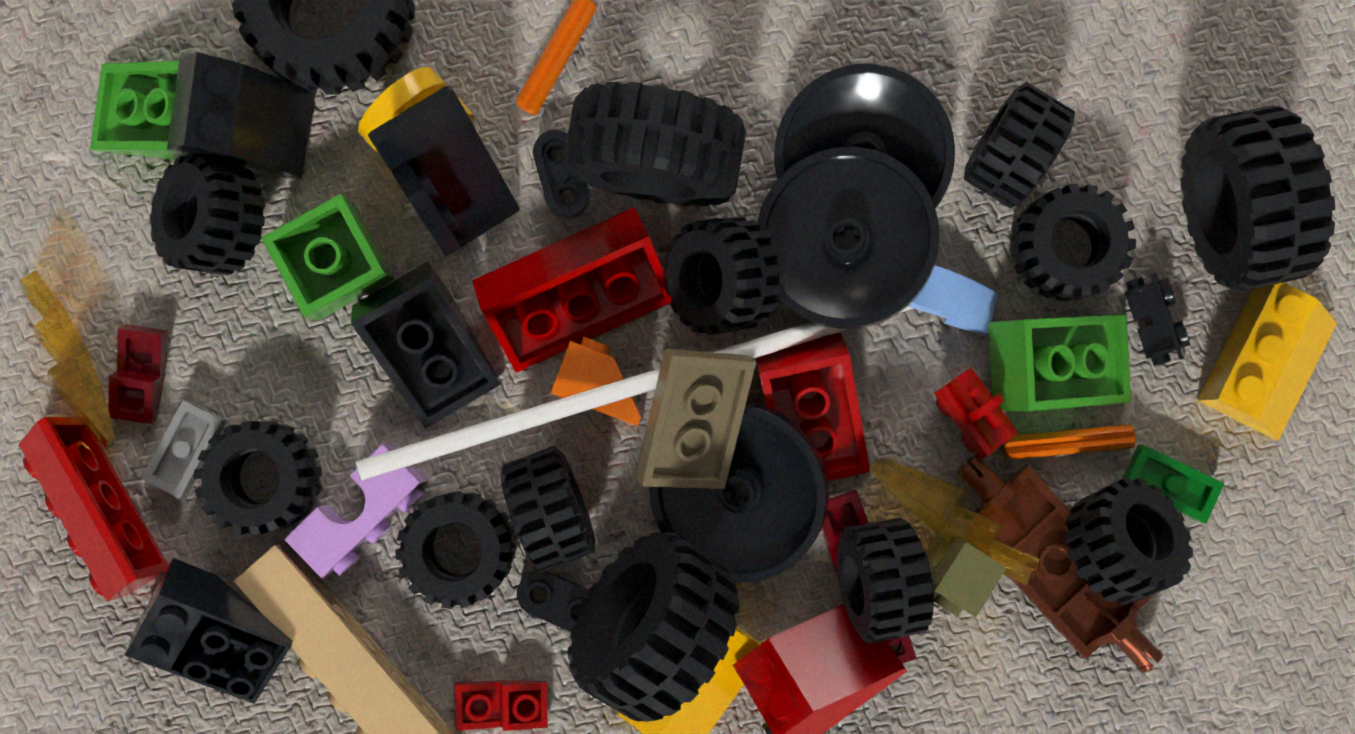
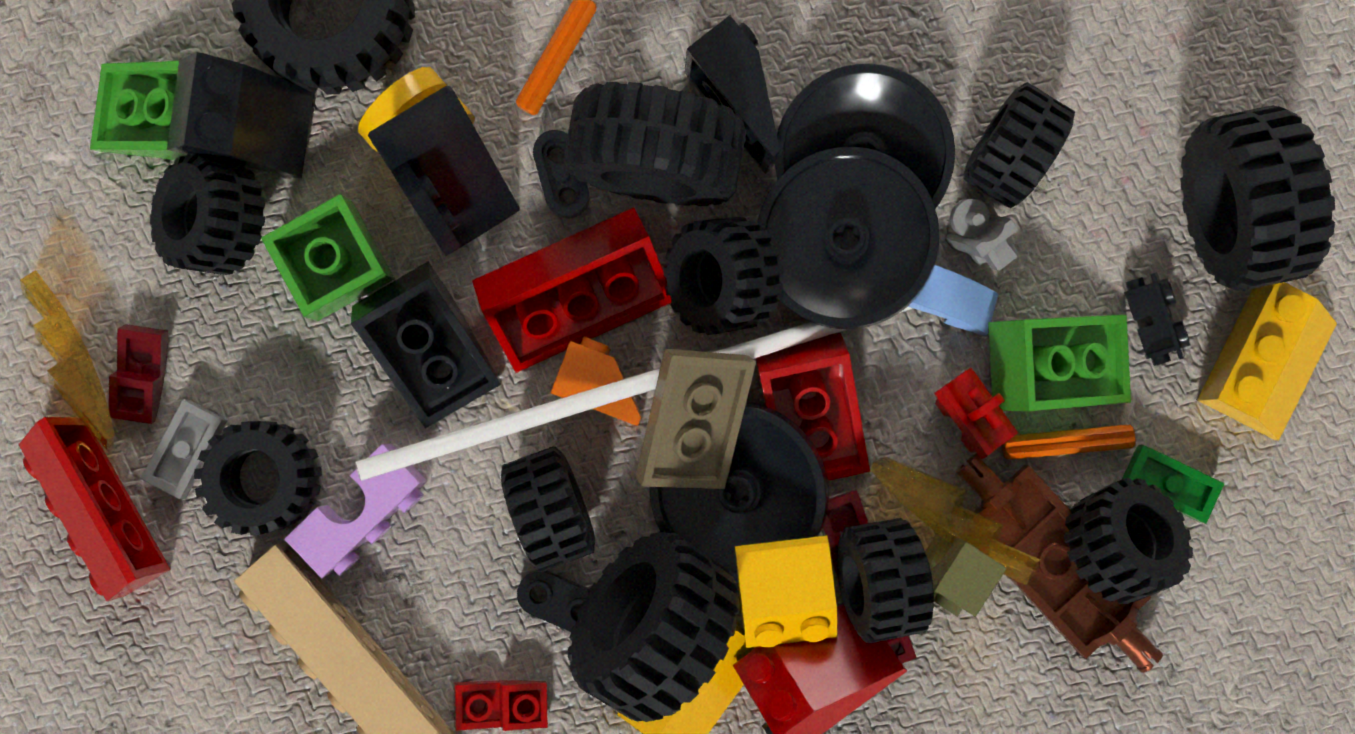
black slope [124,558,293,704] -> none
black tyre [395,491,516,609] -> none
black tyre [1010,183,1136,301] -> none
none -> black slope [684,15,780,174]
none -> yellow slope [735,536,838,648]
none -> light grey hips [945,198,1020,271]

